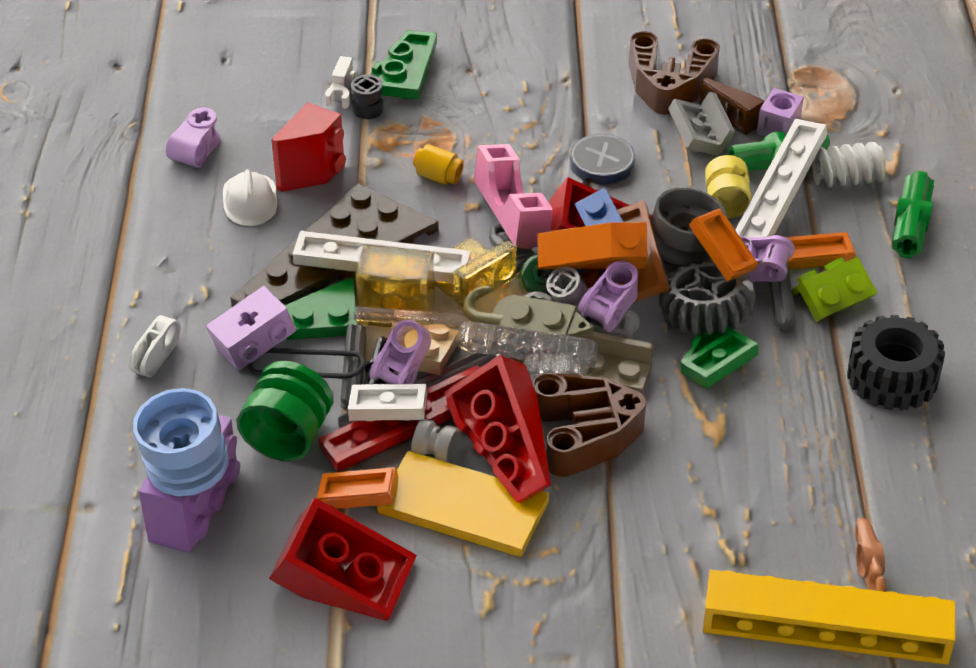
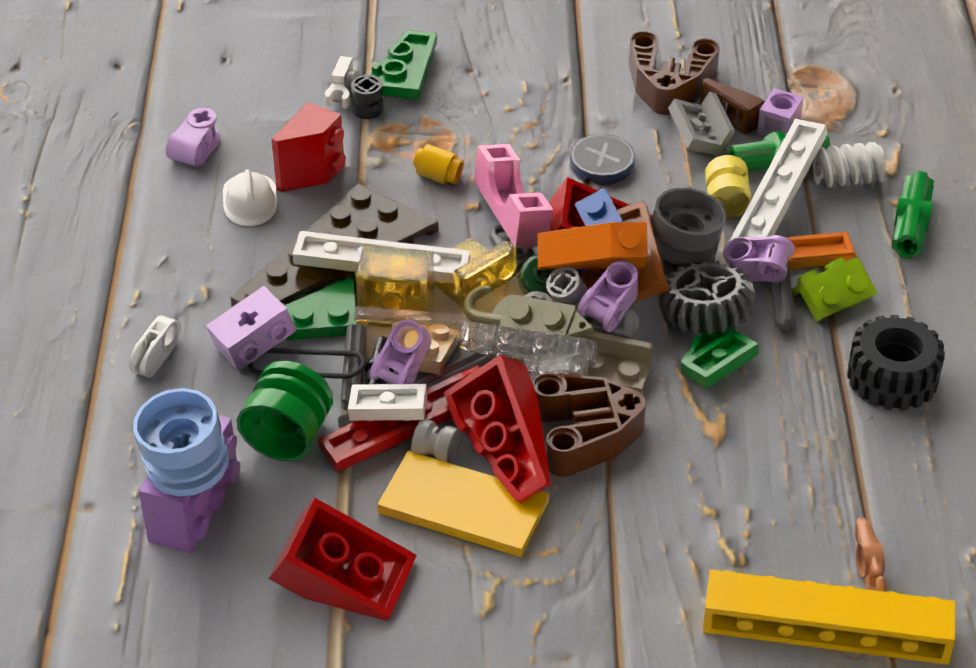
orange tile [317,467,399,509] -> none
orange tile [689,208,759,282] -> none

